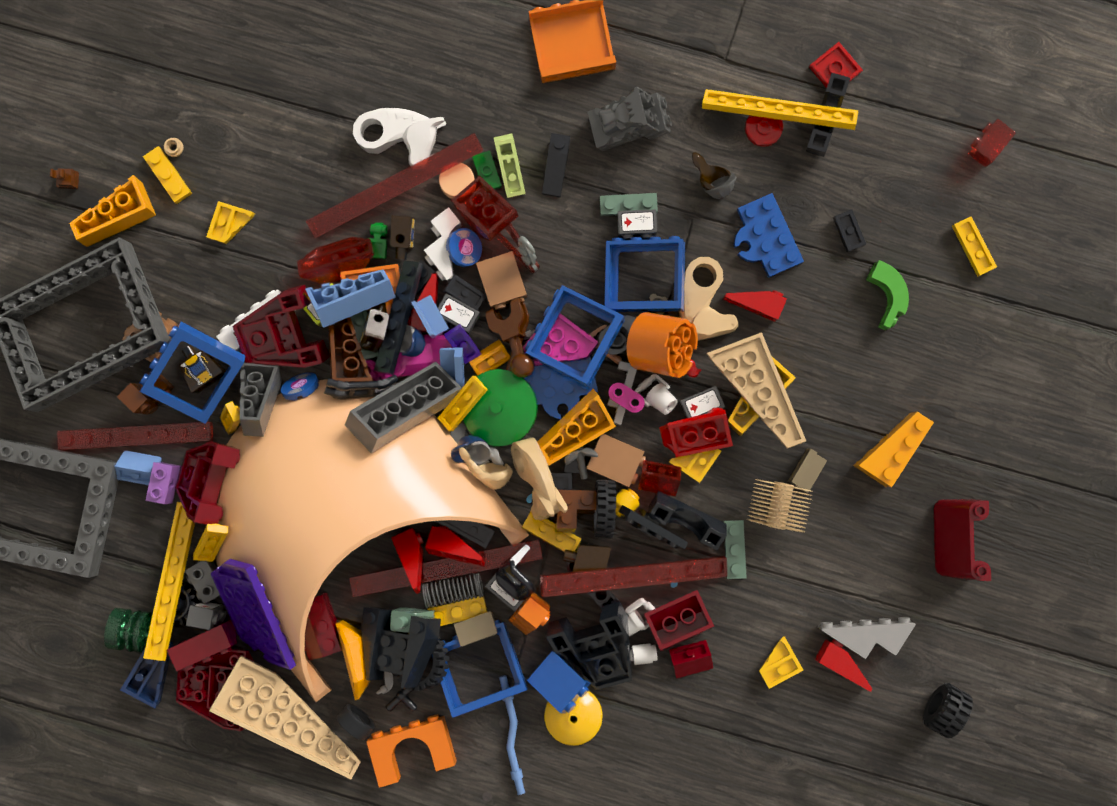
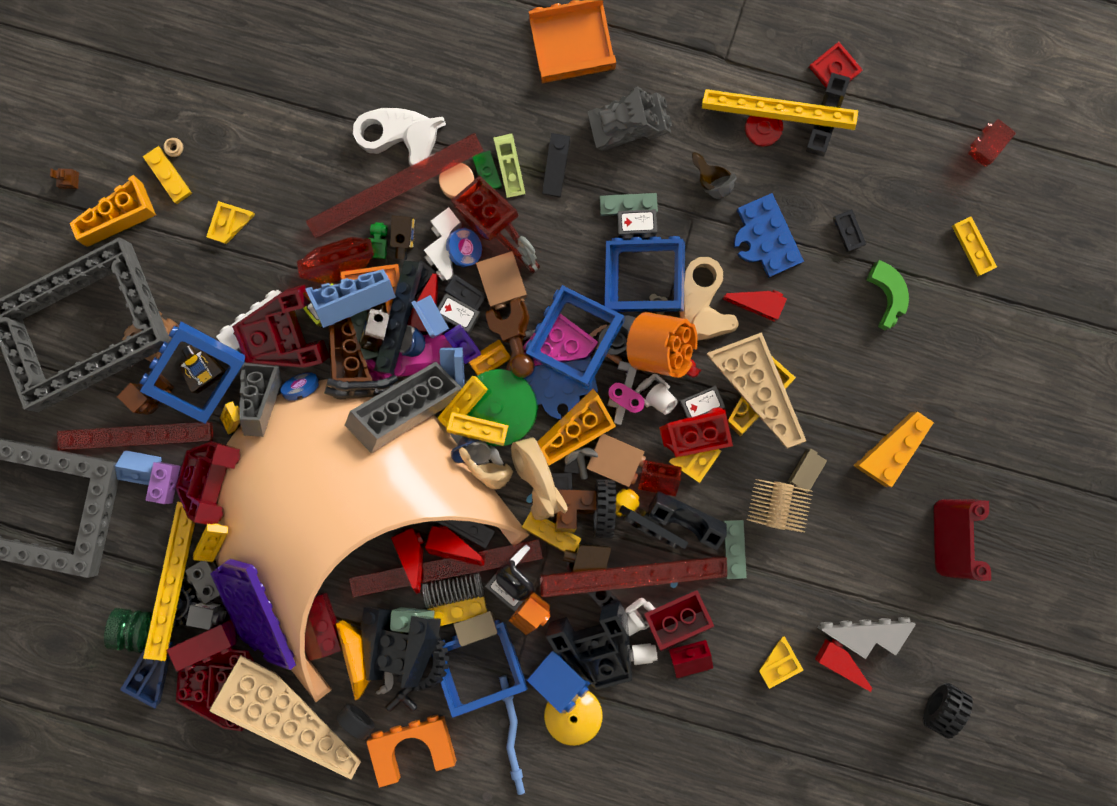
none -> yellow plate [447,412,508,446]

